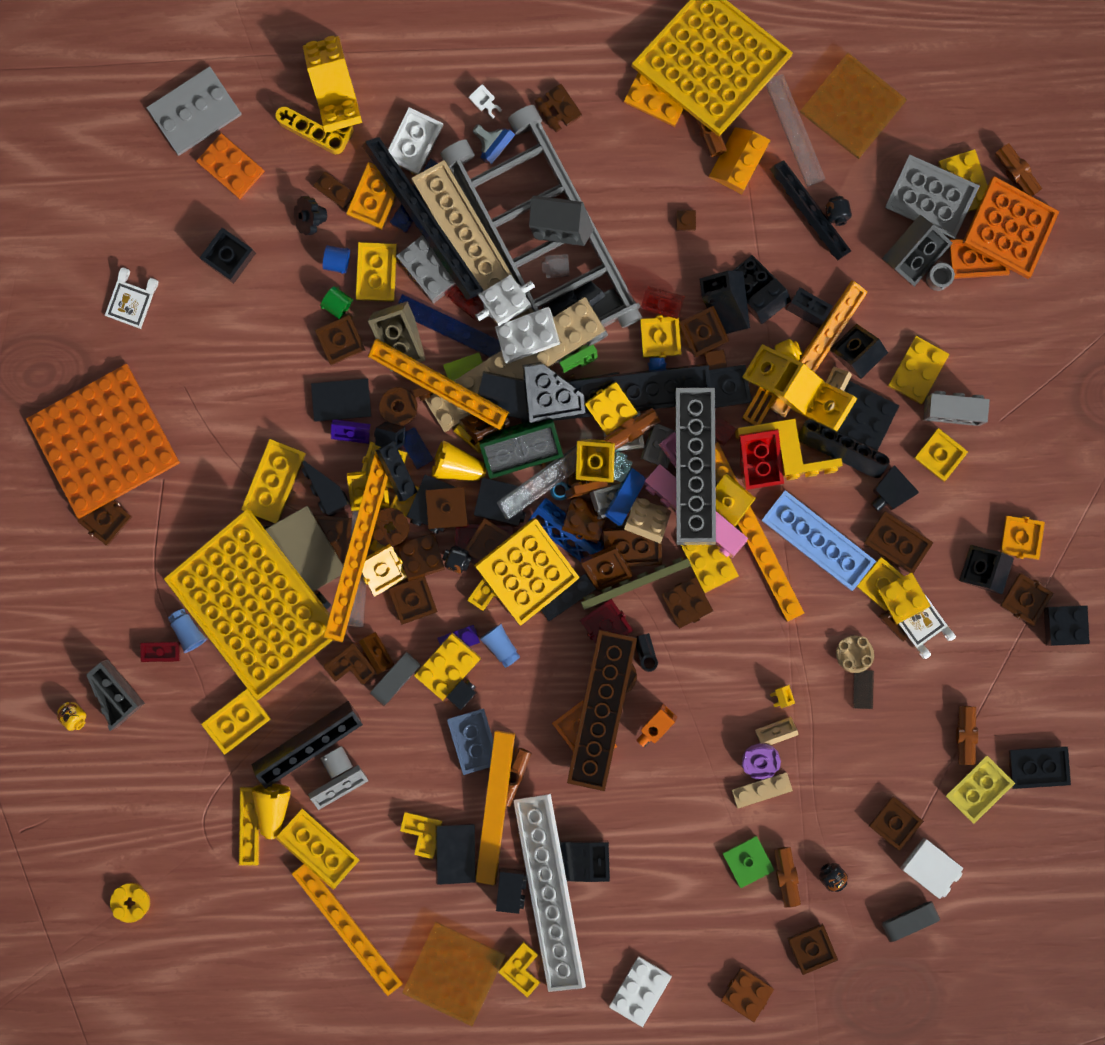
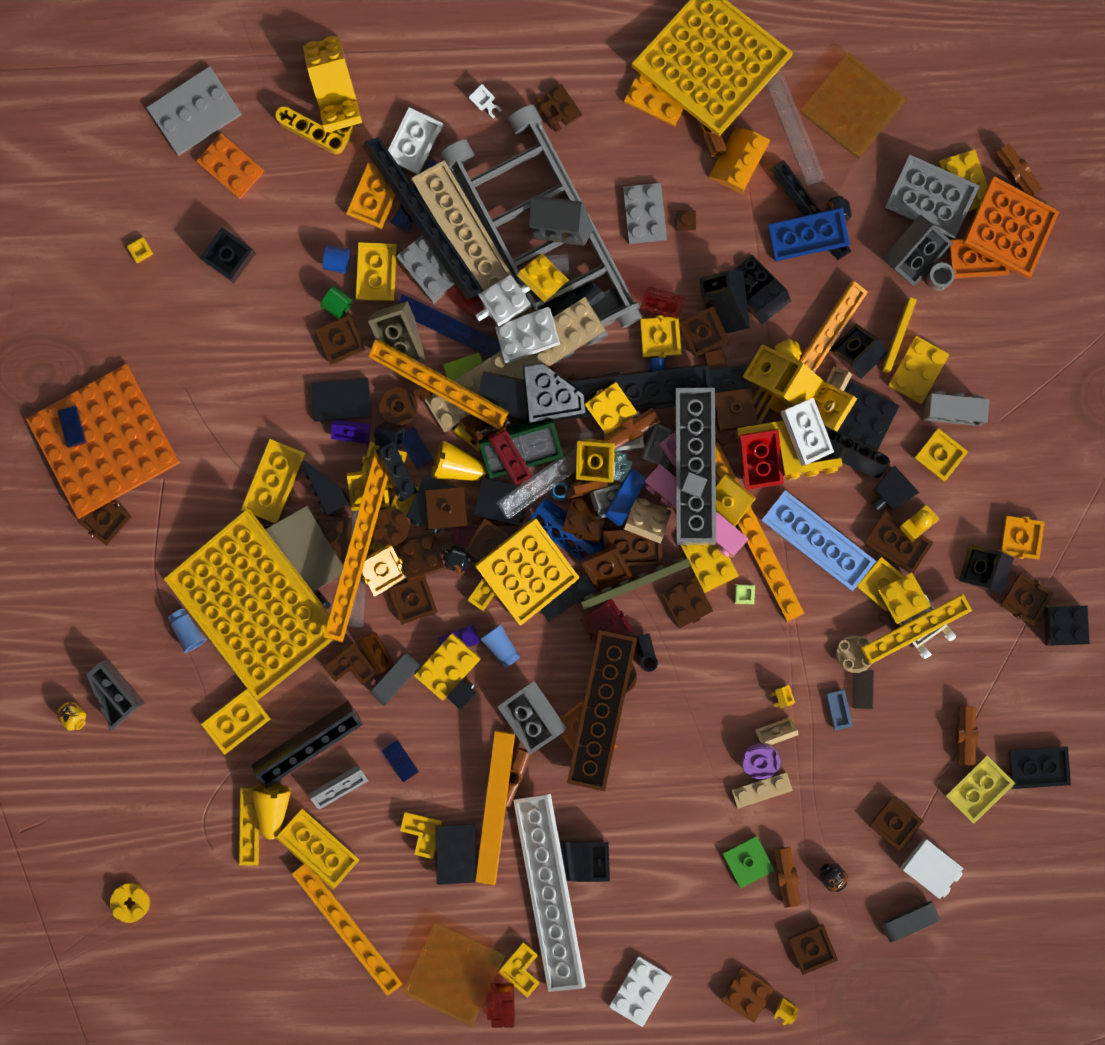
white flag [105,268,159,329] -> none
dark red plate [140,642,180,662] -> none
black plant [294,196,327,235] -> none
reddish brown plate [313,171,355,210] -> none
light grey piece [320,746,353,779] -> none
sand blue plate [447,708,494,775] -> none
piece [473,124,515,164] -> none
black brick [496,868,527,914] -> none
bright green plate [559,344,598,373] -> none
orange torso [636,704,677,747] -> none
black hinge [786,287,833,328] -> none
none -> clear blue plate [57,405,87,448]
none -> yellow tile [127,237,153,263]
none -> clear blue plate [382,740,419,782]
none -> clear red brick [487,983,515,1028]
none -> dark red tile [488,427,533,485]
none -> light grey brick [497,681,567,755]
none -> yellow plate [517,254,569,302]
none -> light grey plate [623,183,667,244]
none -> light grey tile [682,472,707,498]
none -> reddish brown plate [715,388,758,431]
none -> yellowish green tile [734,584,755,604]
none -> blue tile [768,207,851,262]
none -> yellow tile [774,998,799,1025]
none -> white plate [781,398,834,466]
none -> sand blue tile [826,689,853,731]
none -> yellow tile [860,594,972,665]
none -> yellow tile [881,298,917,373]
none -> yellow tile [899,505,939,542]

